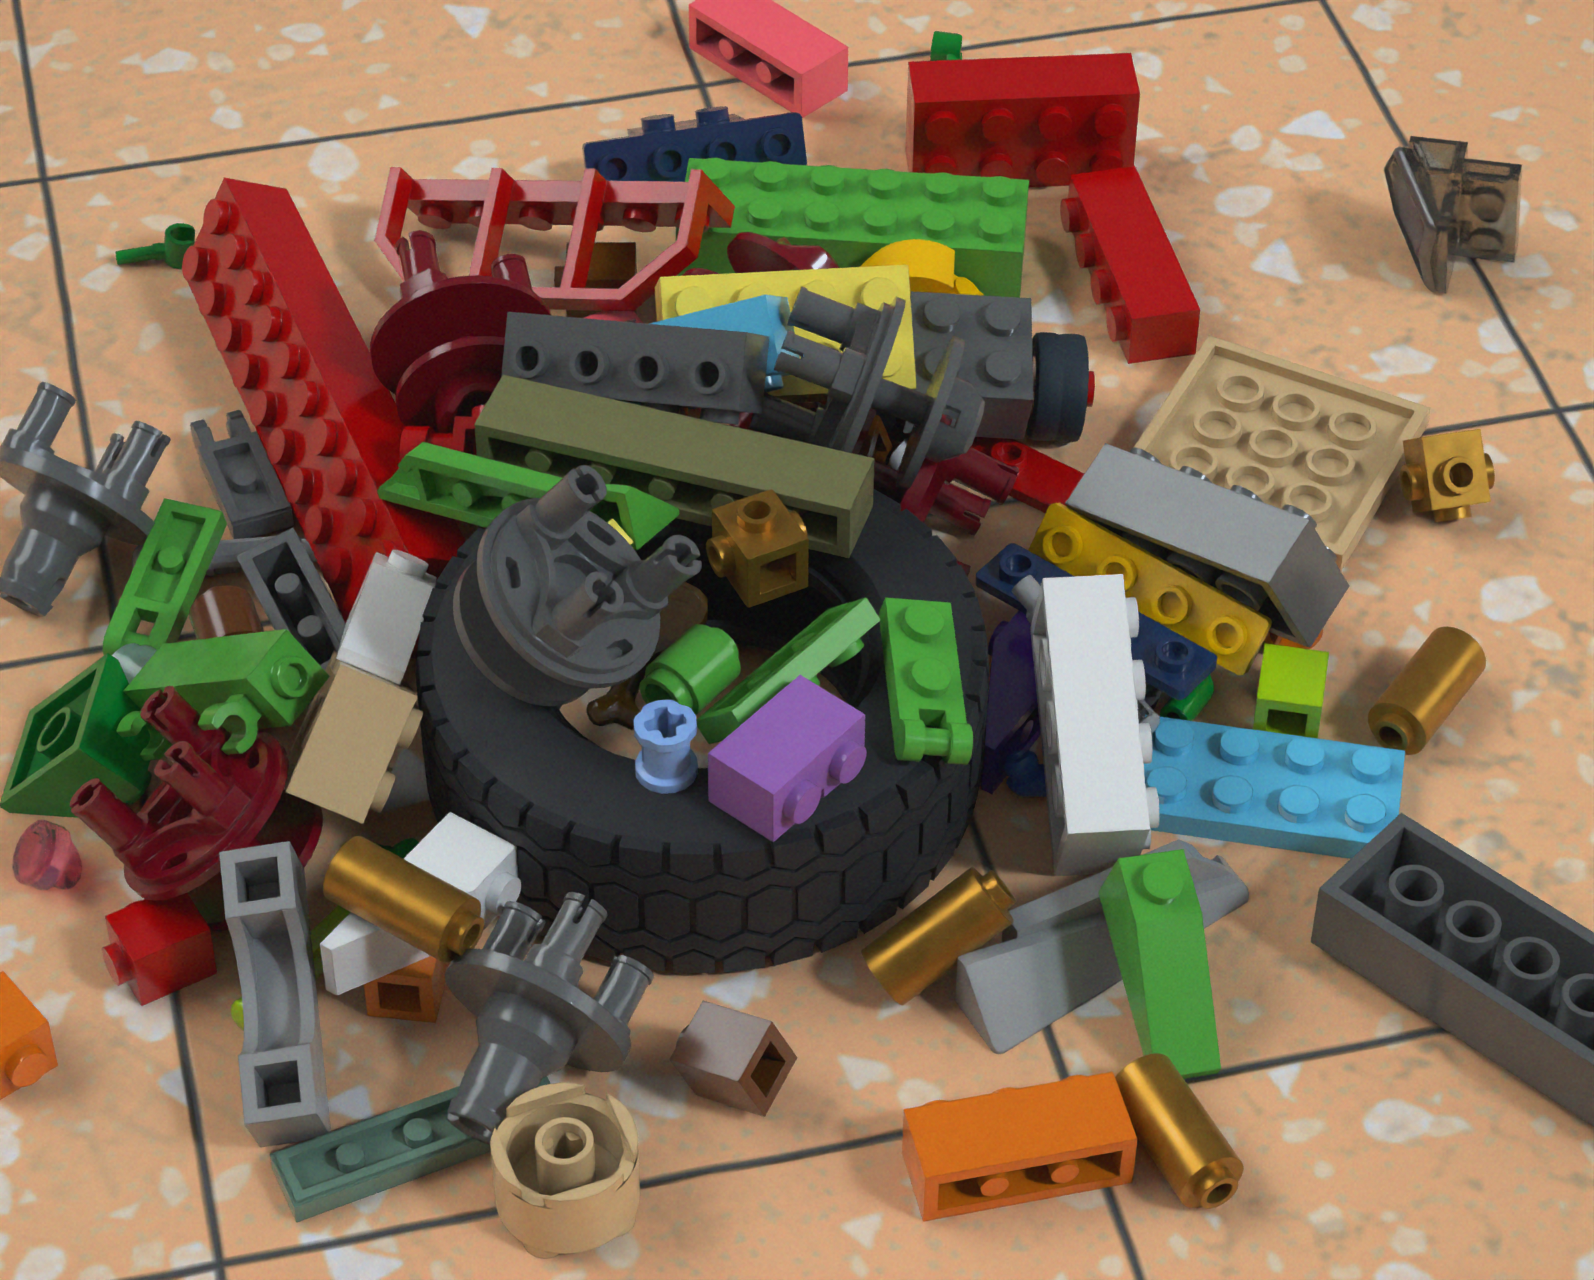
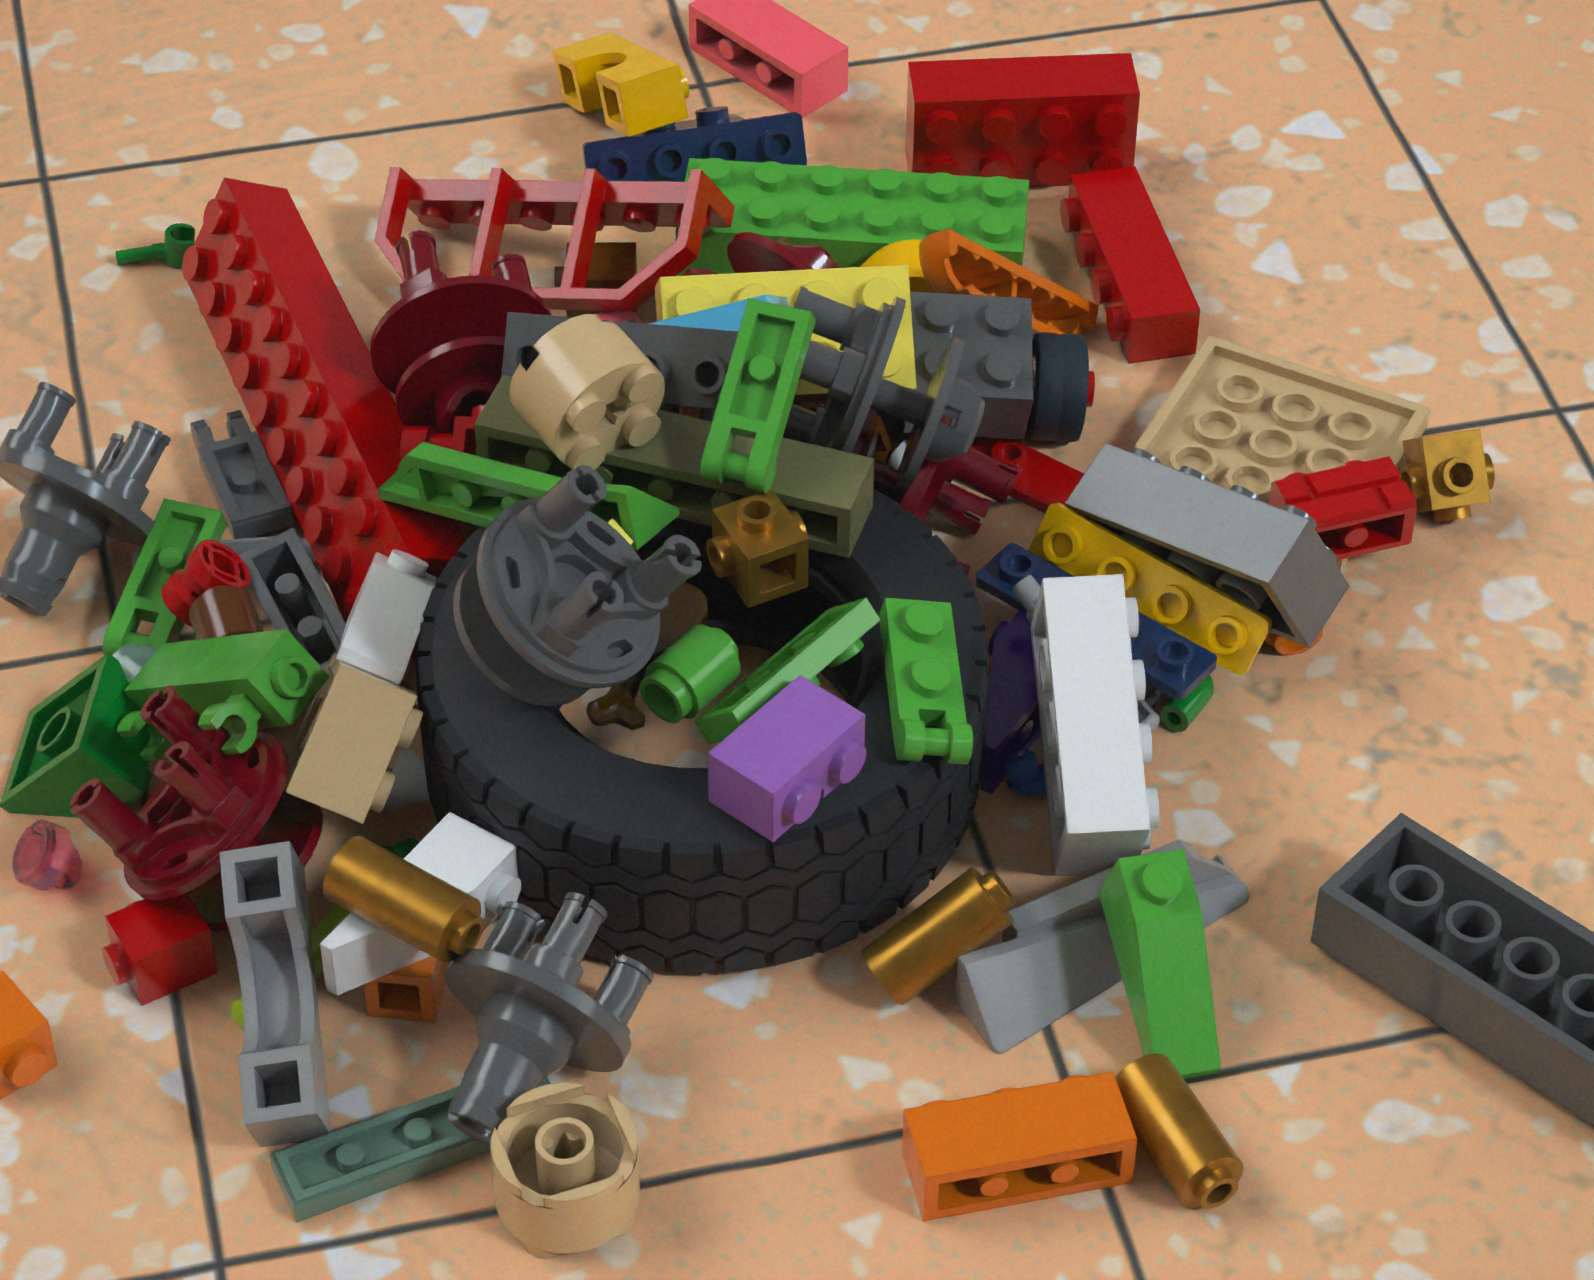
light blue bush [634,700,698,794] -> none
reddish brown brick [669,1001,798,1117] -> none
green hand [930,31,962,61] -> none
medium azure piece [1144,715,1405,859] -> none
lime brick [1253,643,1329,738] -> none
pearl gold brick [1368,626,1486,755] -> none
clear smoke piece [1384,136,1522,294] -> none
none -> red wheel [161,540,251,627]
none -> tan brick [509,314,665,470]
none -> yellow arch [552,32,690,137]
none -> bright green plate [700,298,816,494]
none -> orange brick [919,229,1099,339]
none -> red brick [1269,456,1417,560]

